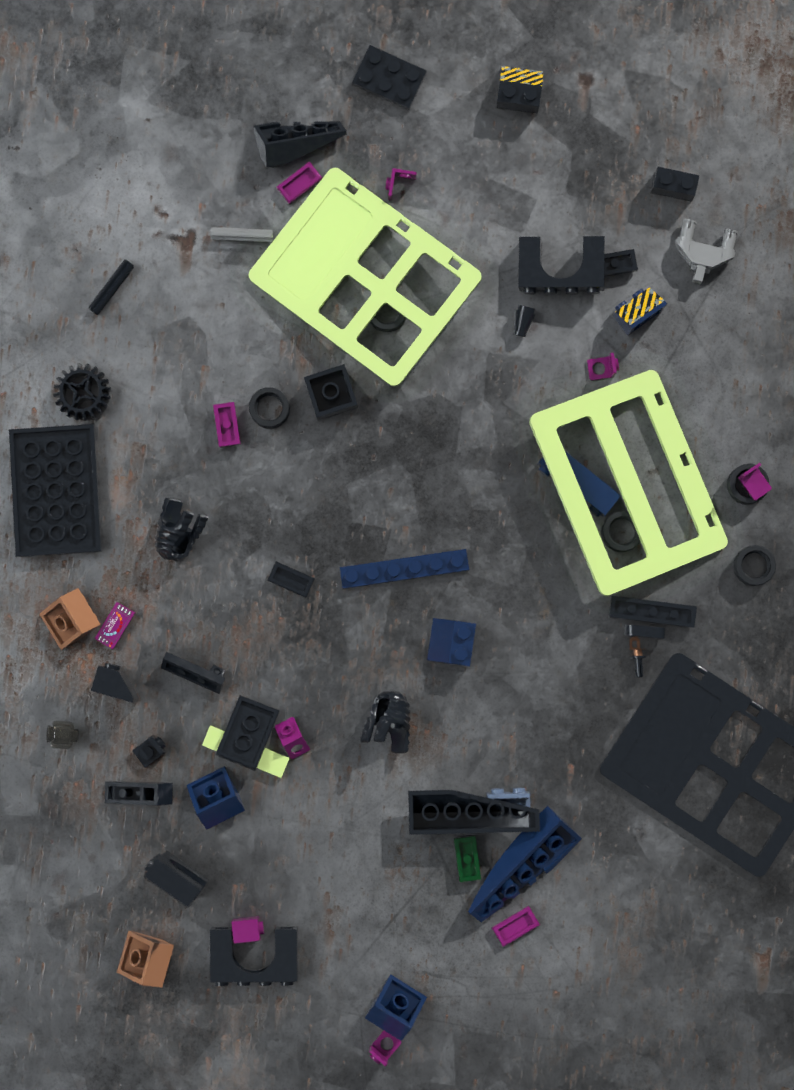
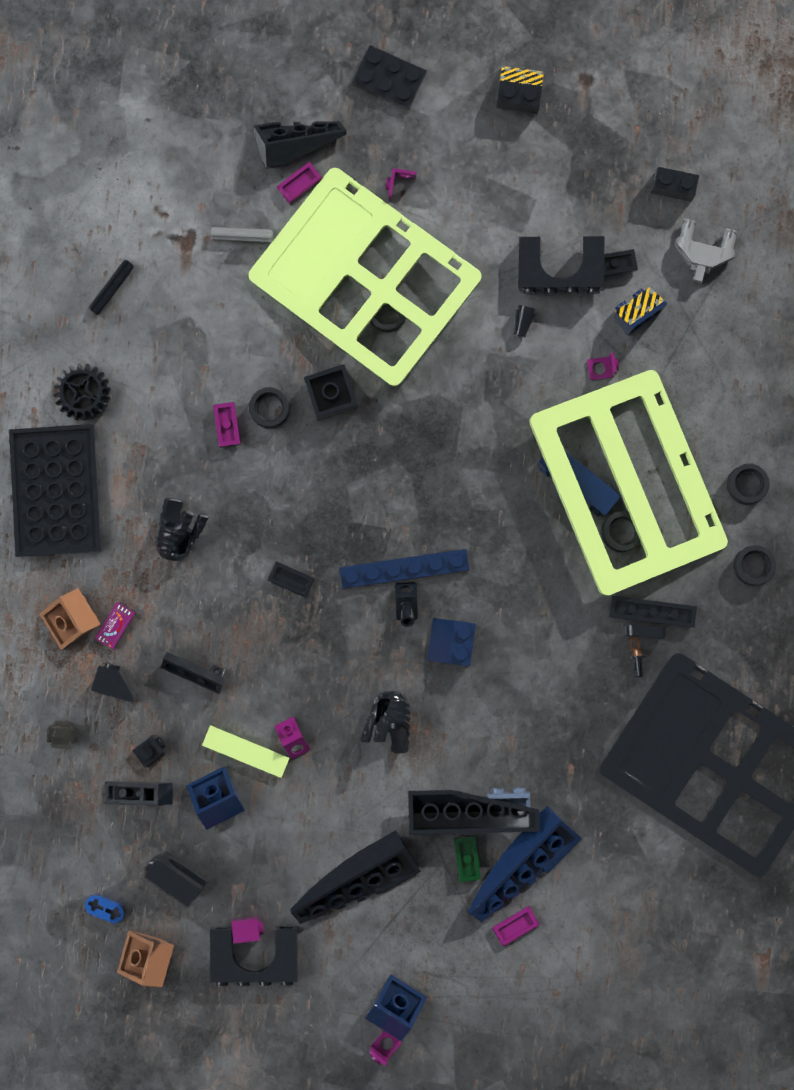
black tile [215,695,280,771] -> none
magenta bracket [738,463,772,500] -> none
none -> blue beam [85,894,125,923]
none -> black wedge [290,830,421,924]
none -> black bracket [395,582,418,627]

